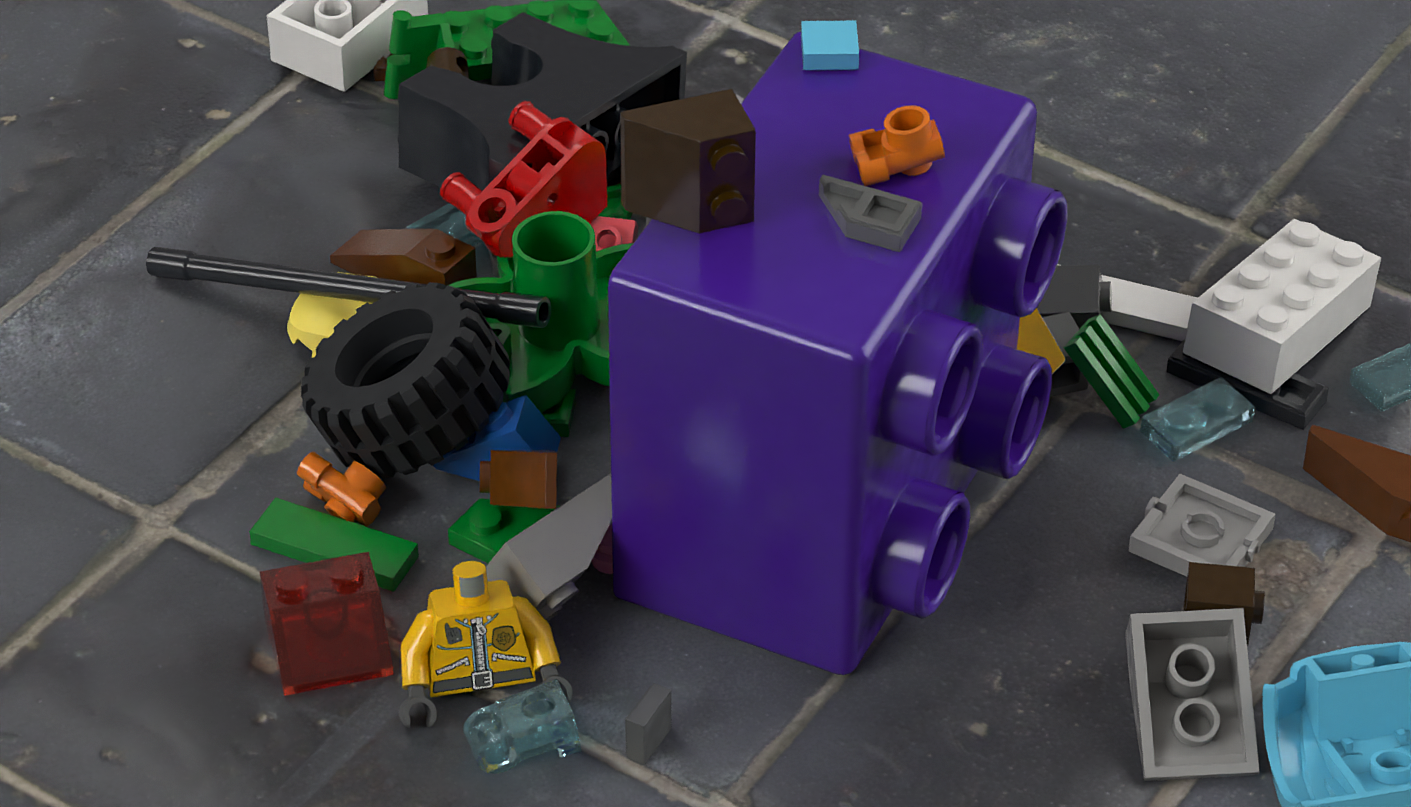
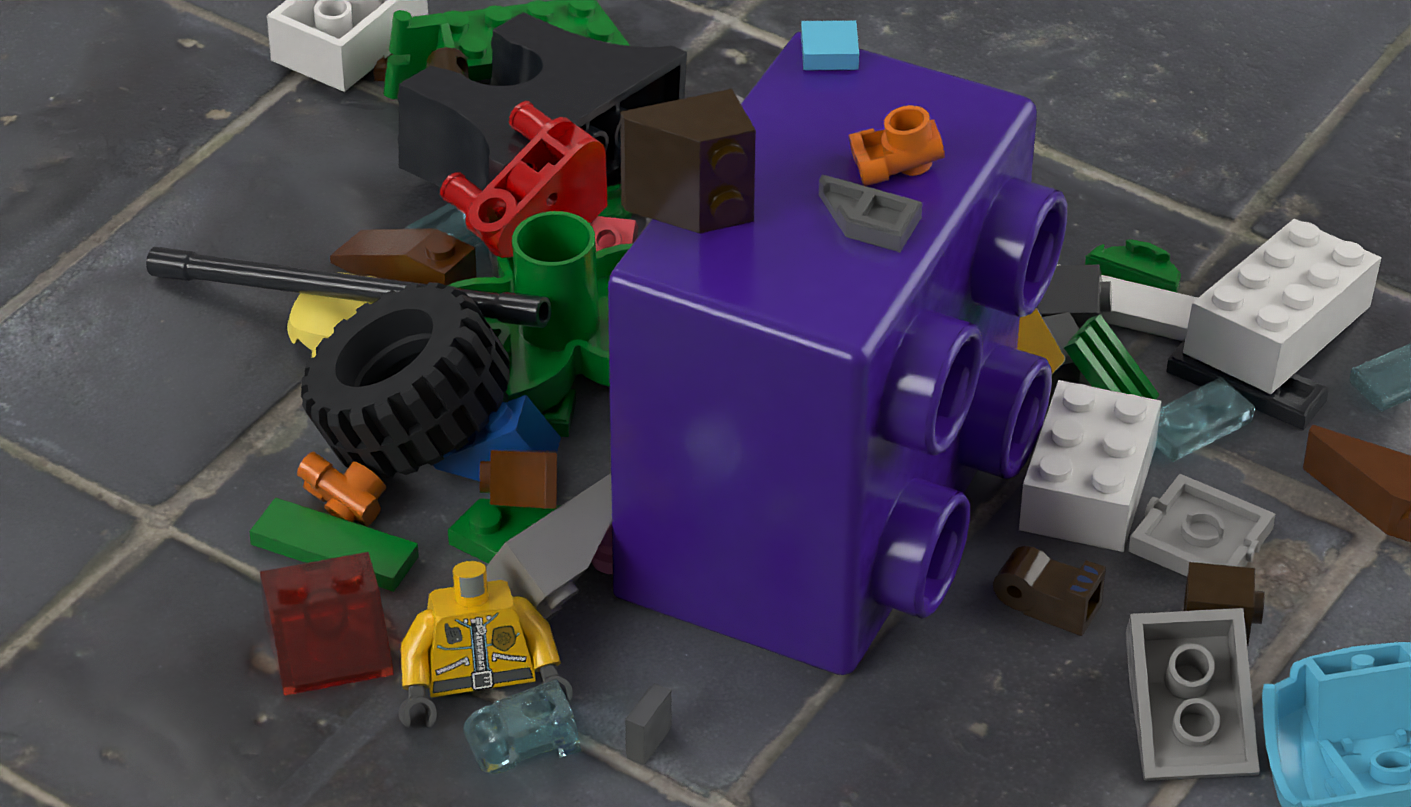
none -> dark brown leg [993,546,1106,636]
none -> white brick [1019,380,1161,552]
none -> green tile [1085,239,1181,293]

